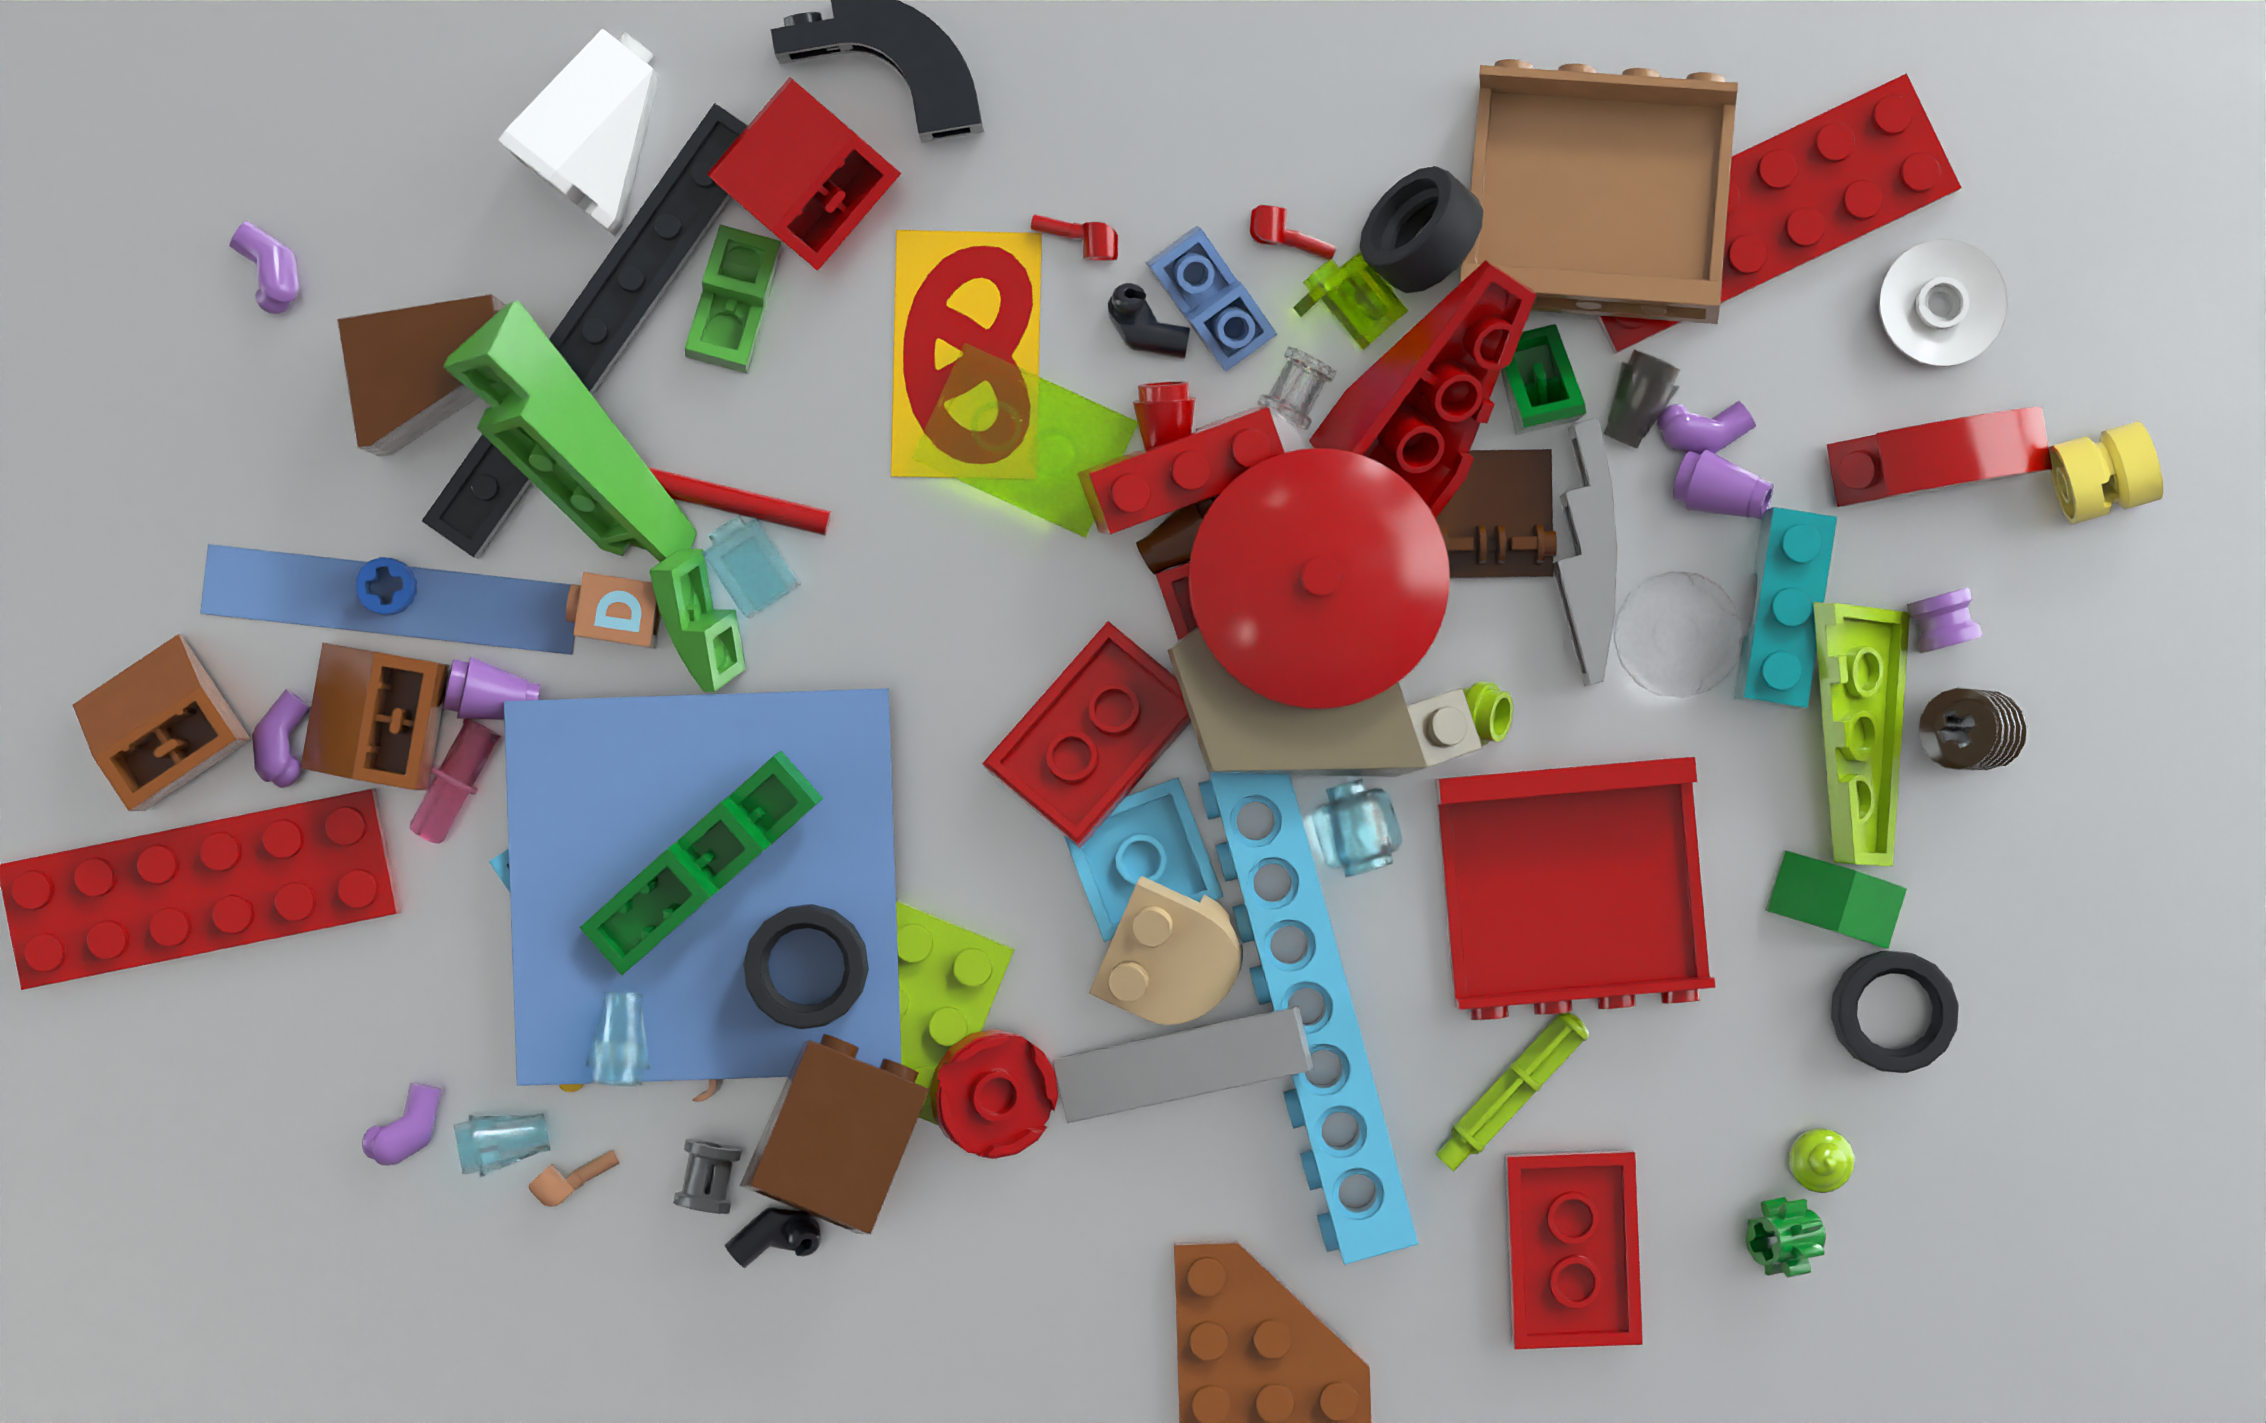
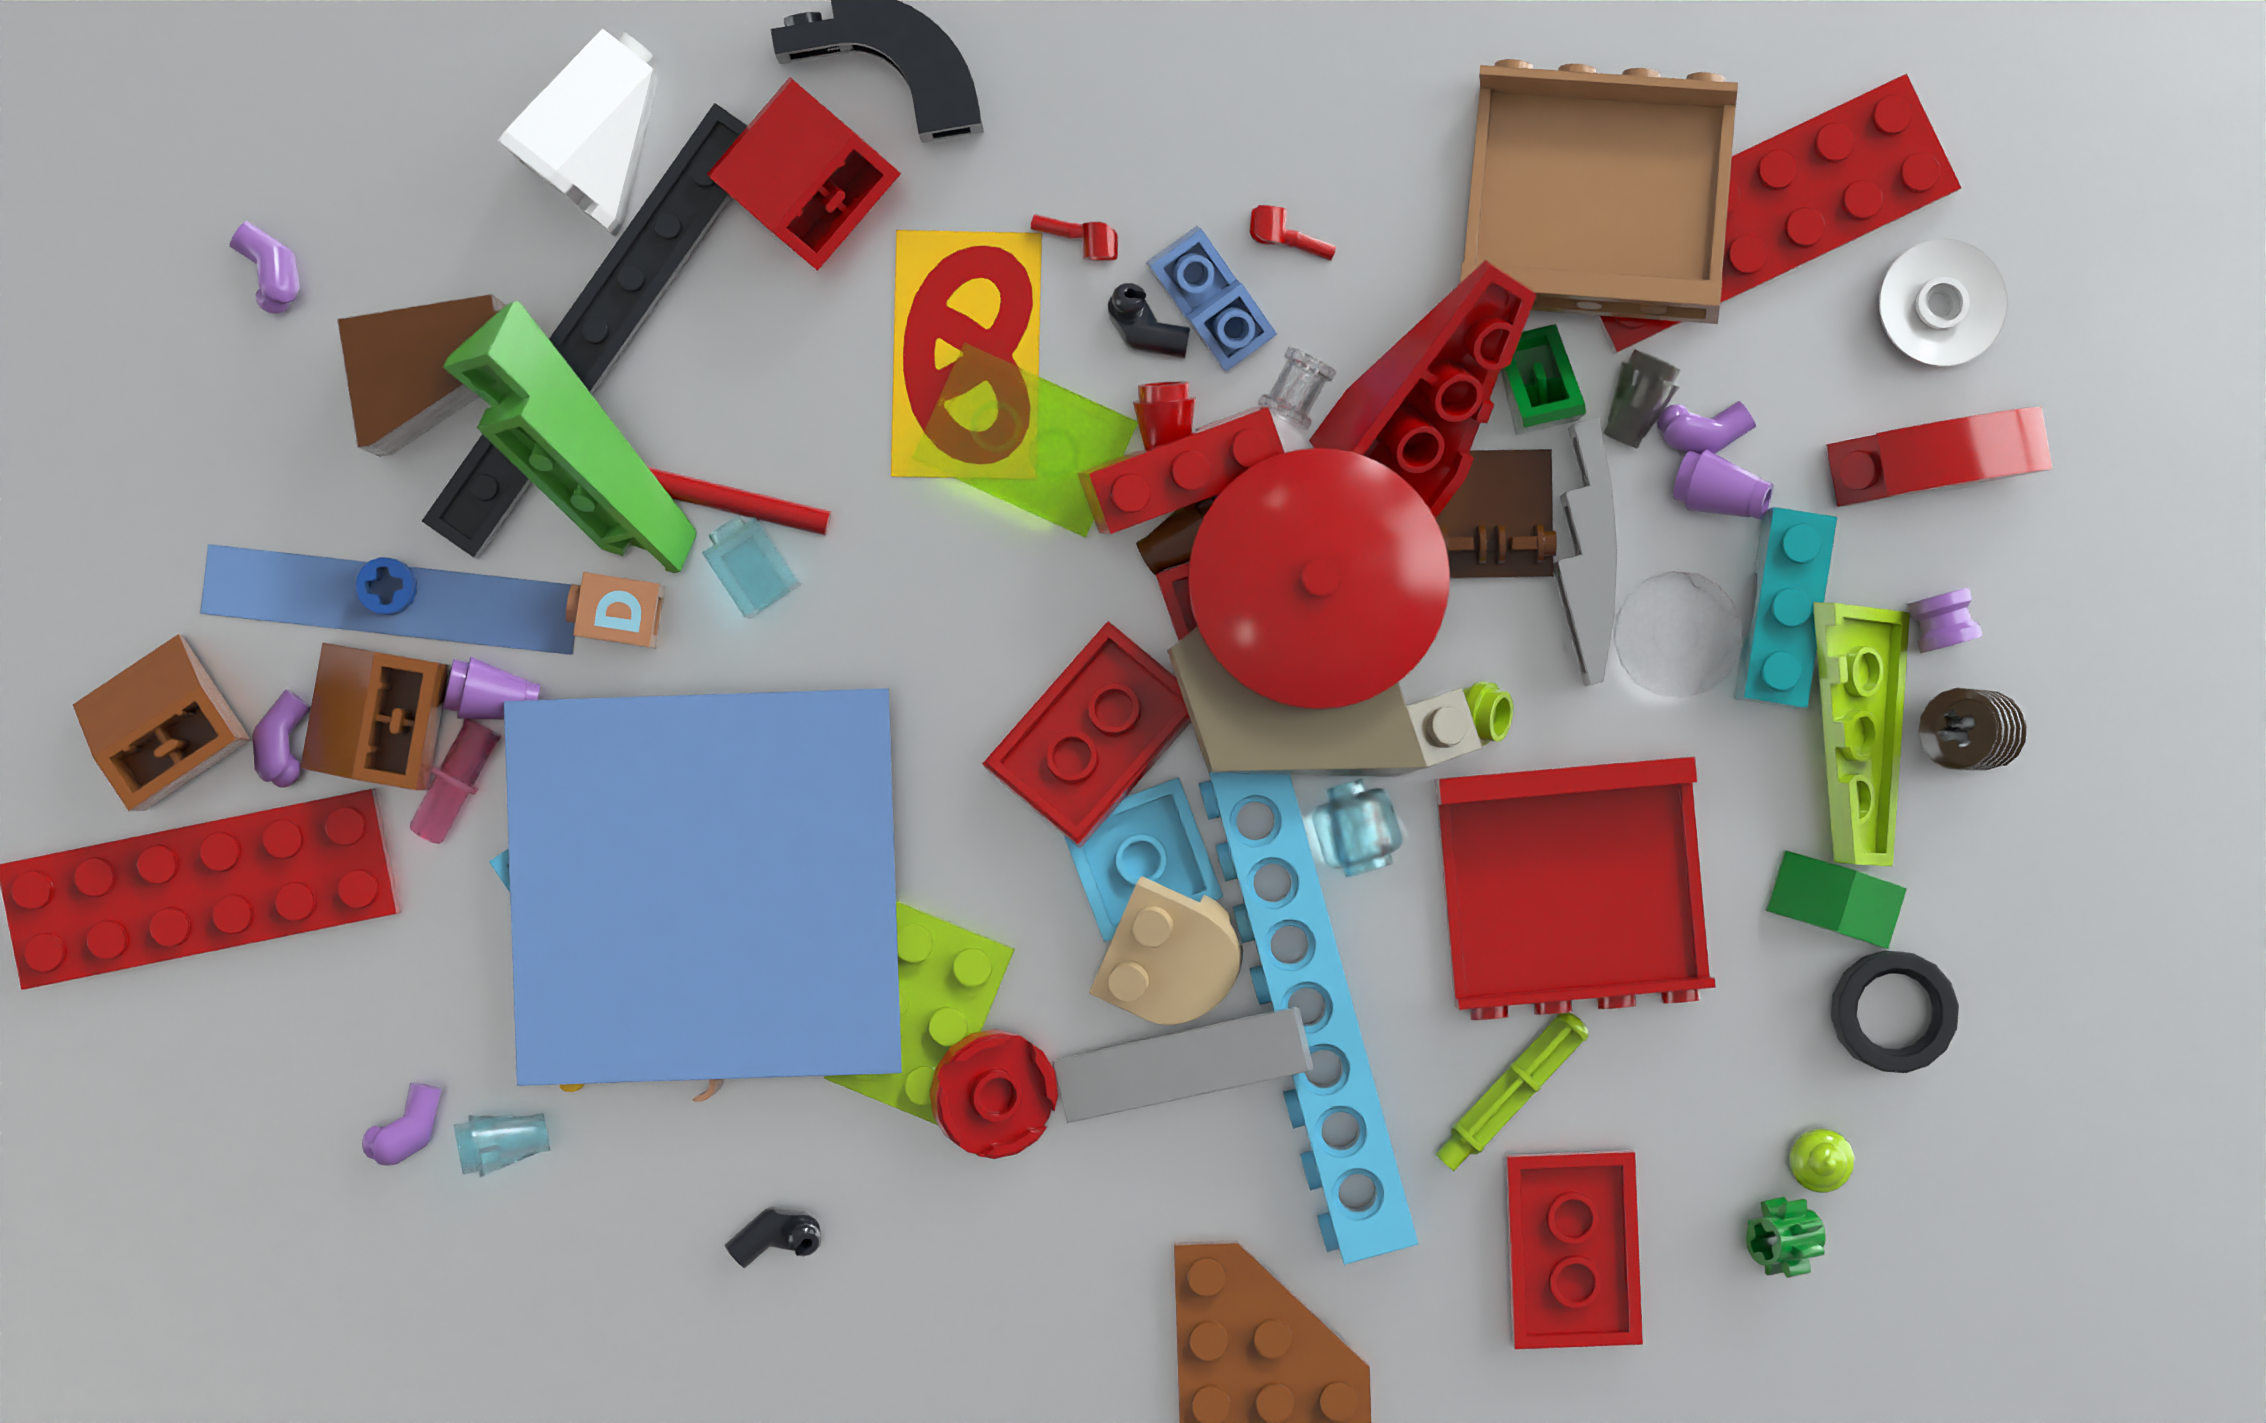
nougat hand [529,1150,620,1207] -> none
green slope [579,751,824,976] -> none
clear light blue cone [586,992,650,1086] -> none
bright green slope [649,549,746,692] -> none
dark grey bush [673,1139,742,1214] -> none
bright green slope [684,224,781,373] -> none
reddish brown slope [740,1034,930,1235] -> none
black tyre [743,904,869,1029] -> none
clear neon green bracket [1293,252,1408,350] -> none
black tyre [1359,166,1483,293] -> none
light yellow wheel [2049,421,2163,525] -> none

